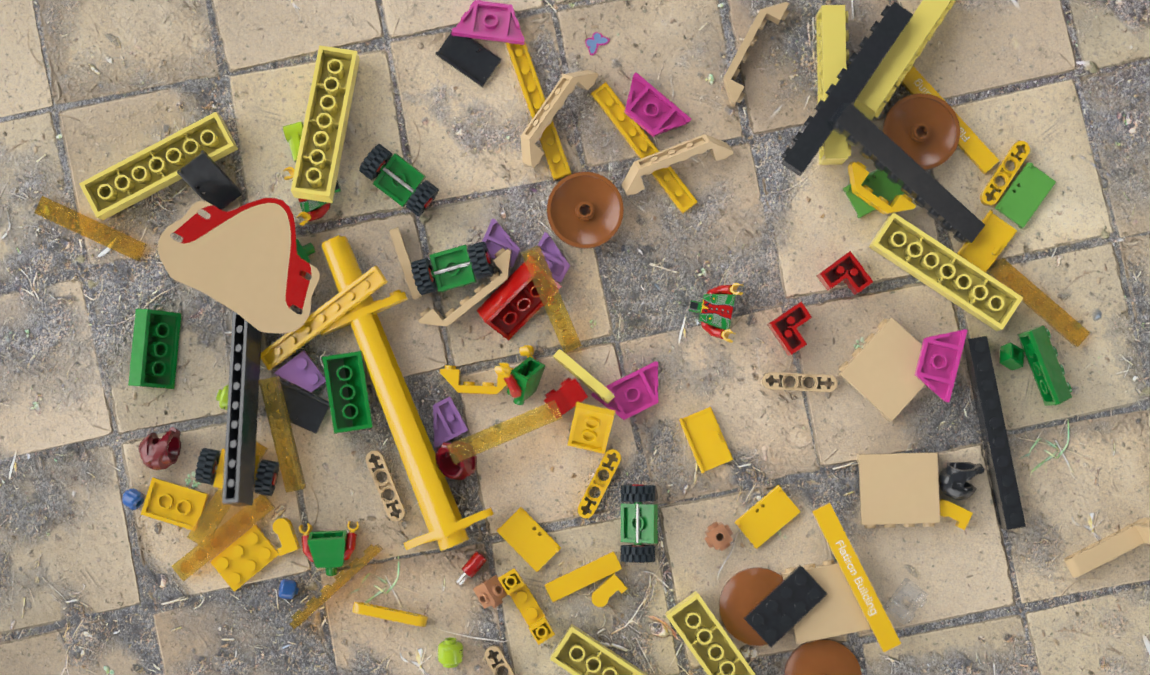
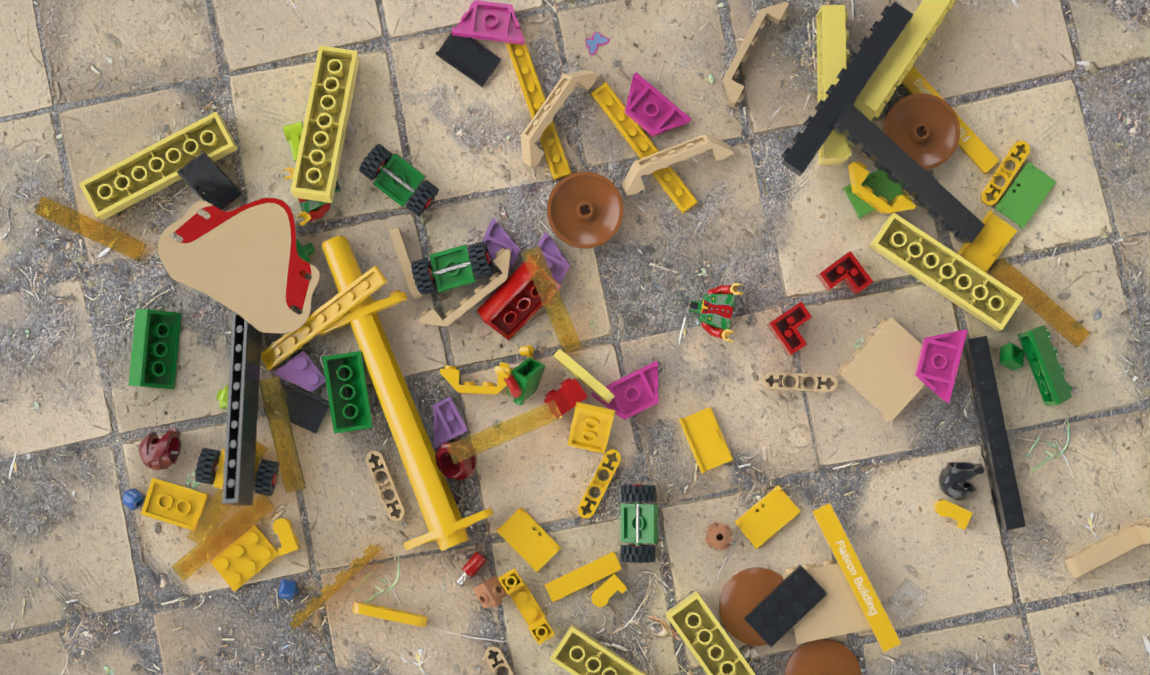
green torso [299,521,359,576] -> none
lime head [438,637,463,668] -> none
tan panel [857,452,940,528] -> none

